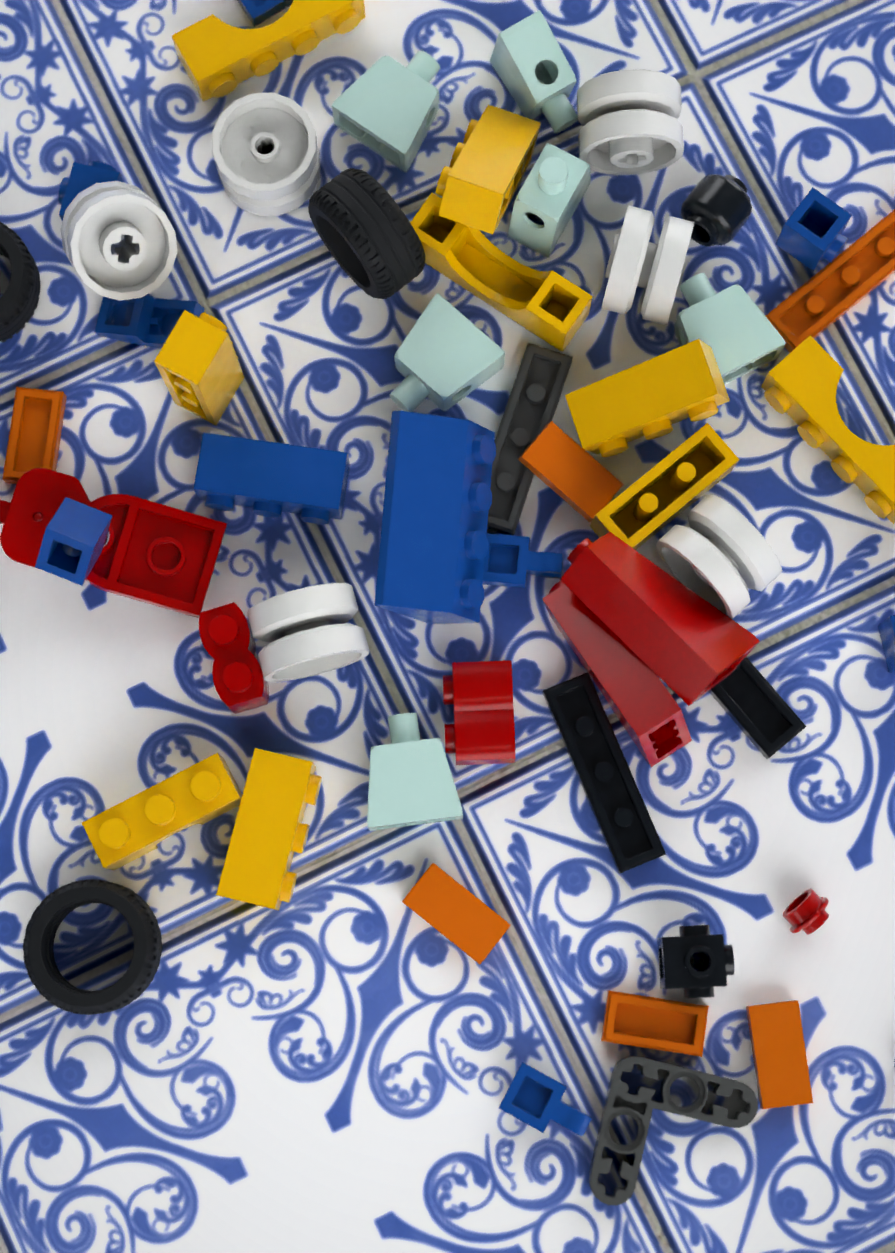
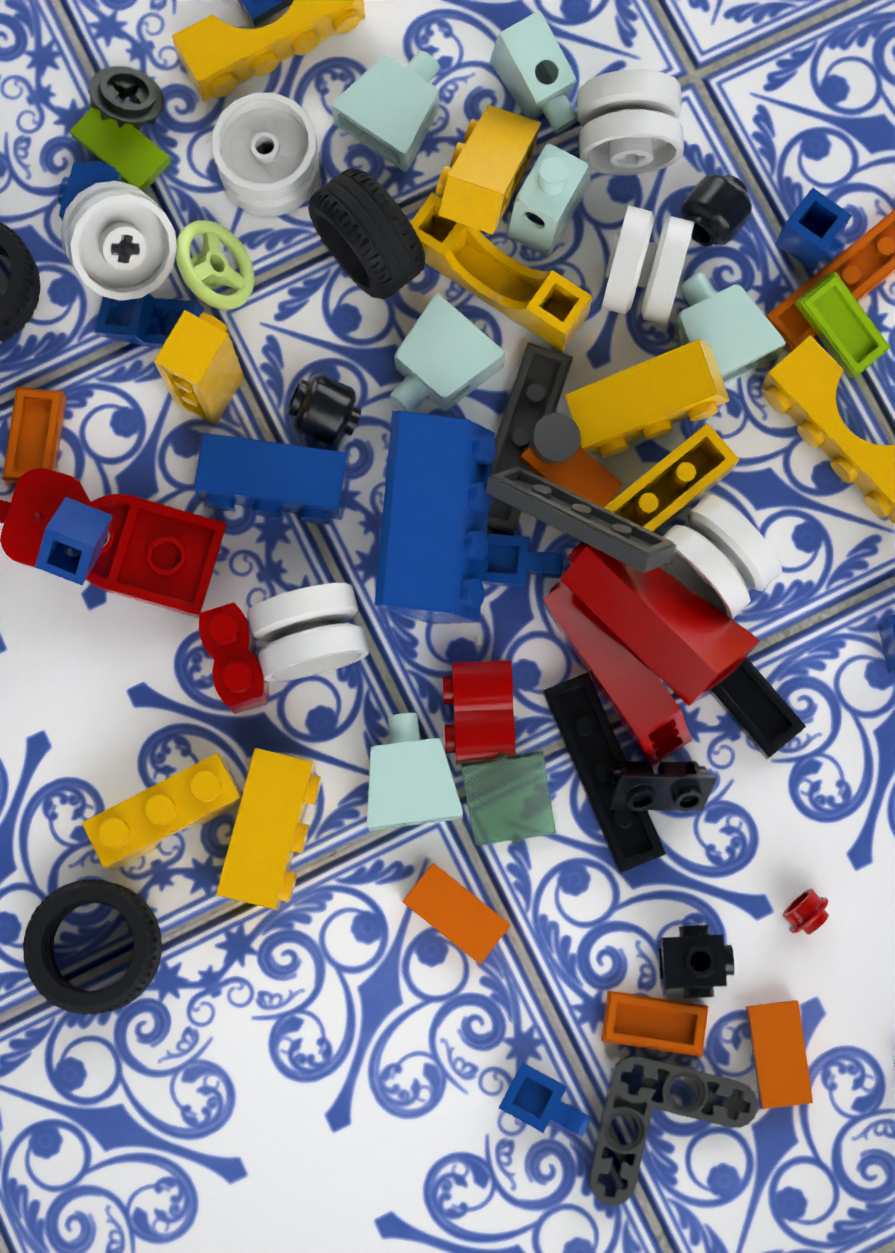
none -> lime tile [69,108,171,192]
none -> pearl dark grey gear [88,66,164,130]
none -> yellowish green piece [175,220,255,310]
none -> black head [286,374,362,444]
none -> clear green piece [461,751,556,846]
none -> dark grey tile [485,466,677,573]
none -> dark grey tile [529,413,581,464]
none -> black hinge [607,760,717,812]
none -> lime tile [794,272,891,378]

